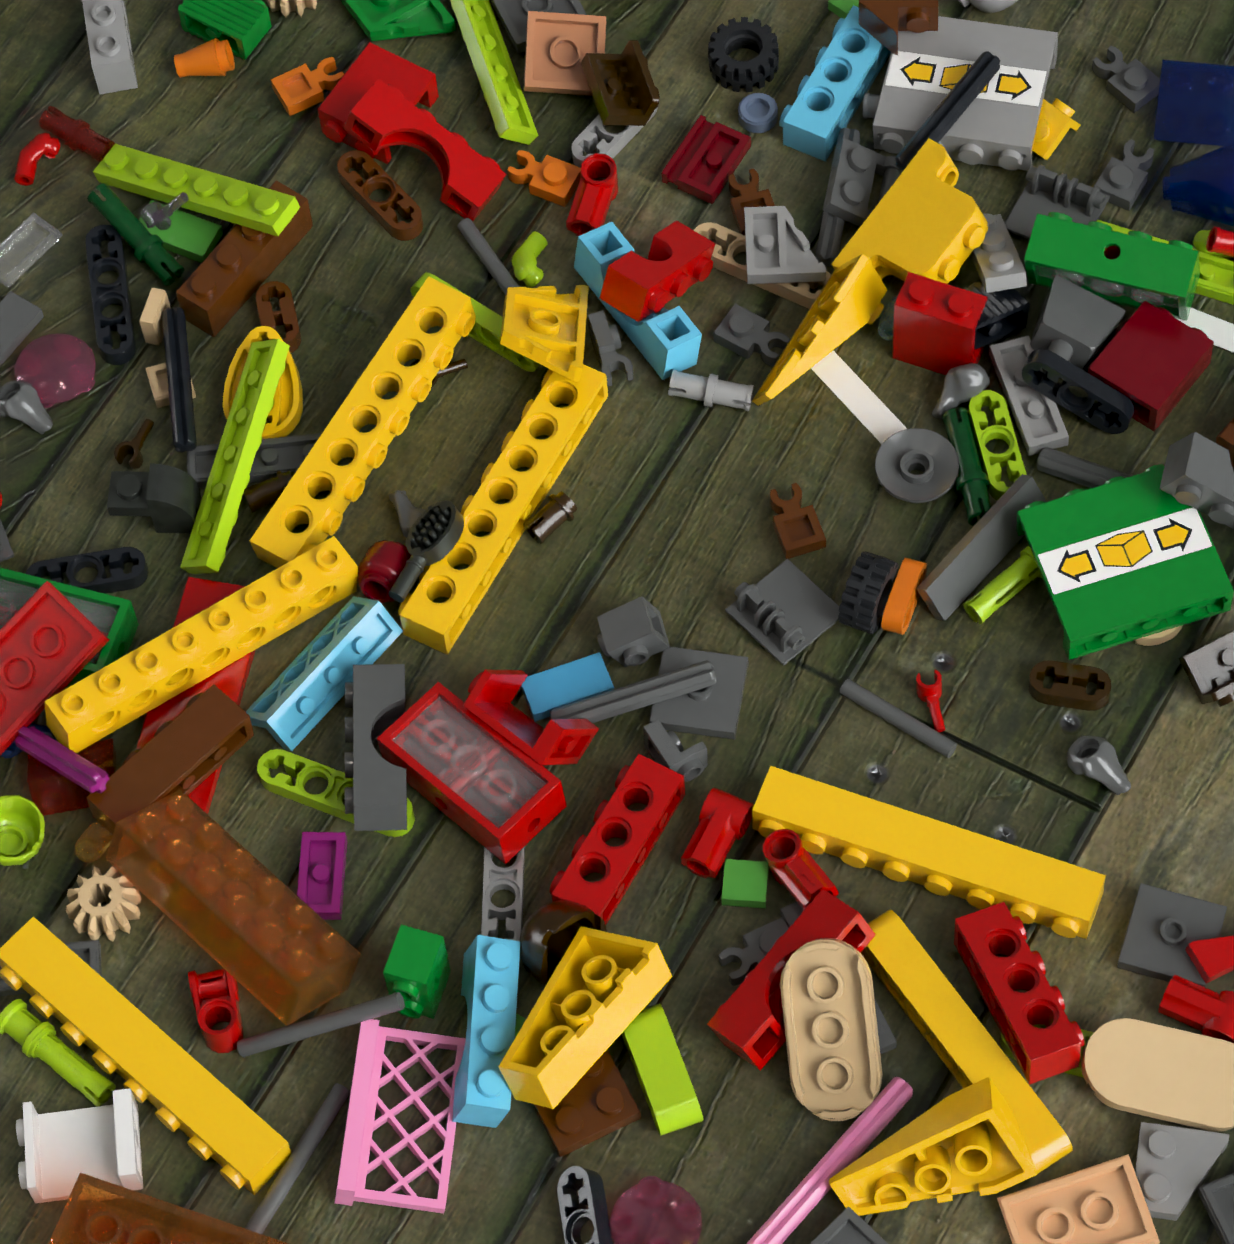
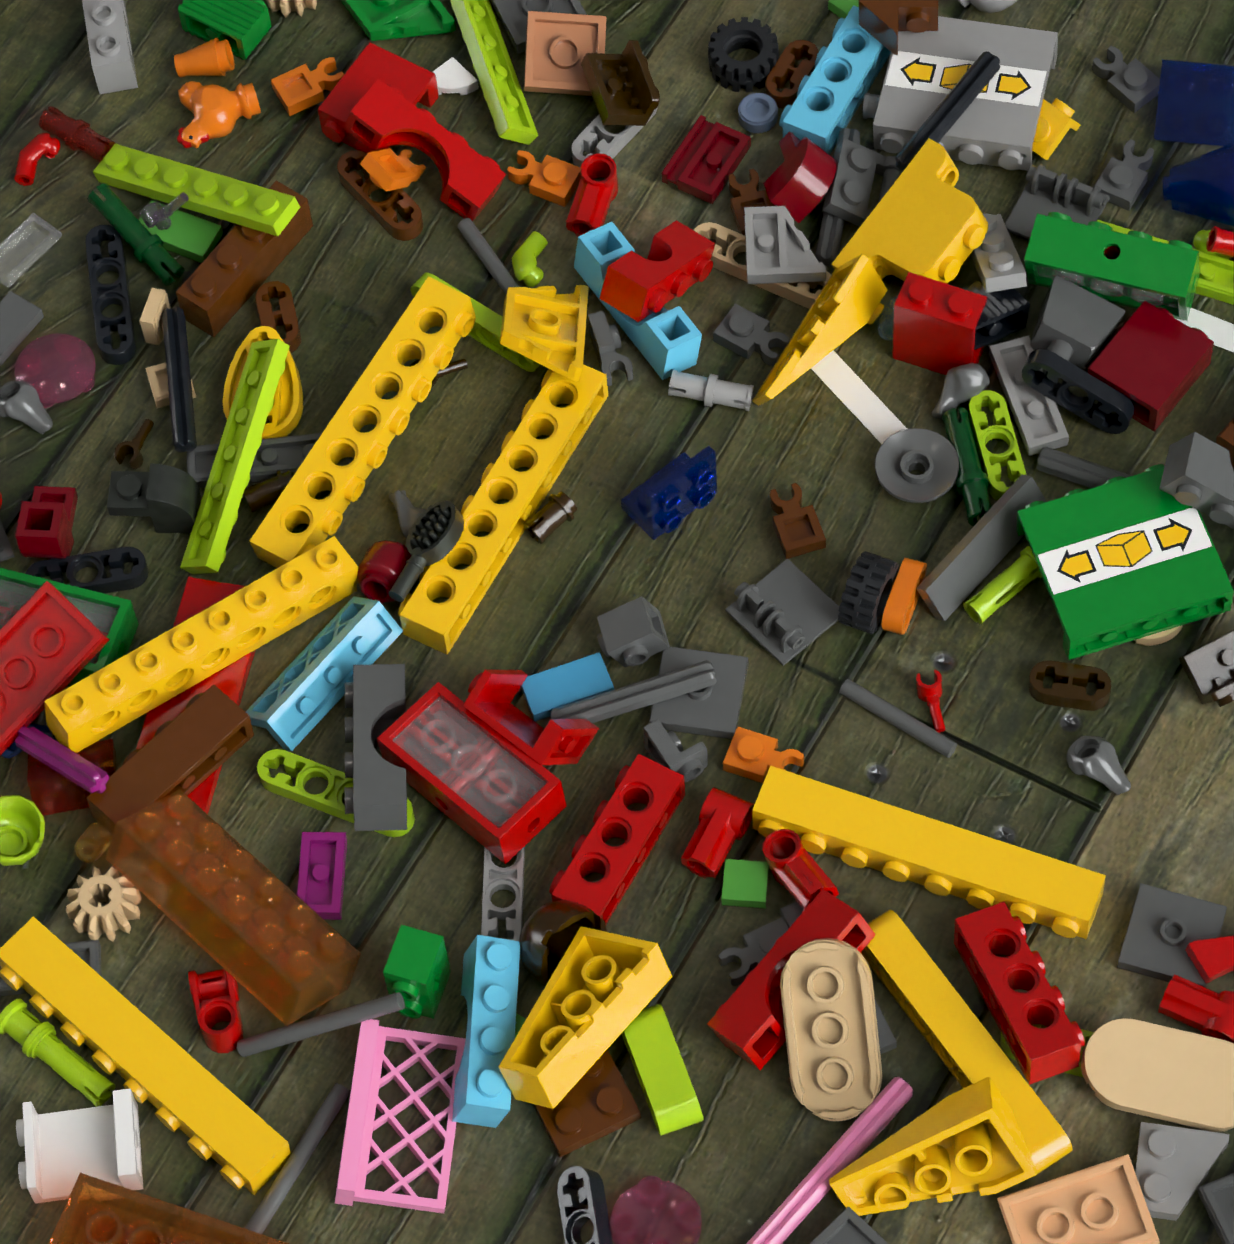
none -> dark red brick [15,486,78,559]
none -> orange animal [177,81,261,149]
none -> orange plate [360,148,427,192]
none -> white tile [433,57,479,96]
none -> clear blue bracket [621,446,717,540]
none -> orange plate [723,726,804,783]
none -> dark red brick [763,131,837,223]
none -> reddish brown beam [766,40,819,109]

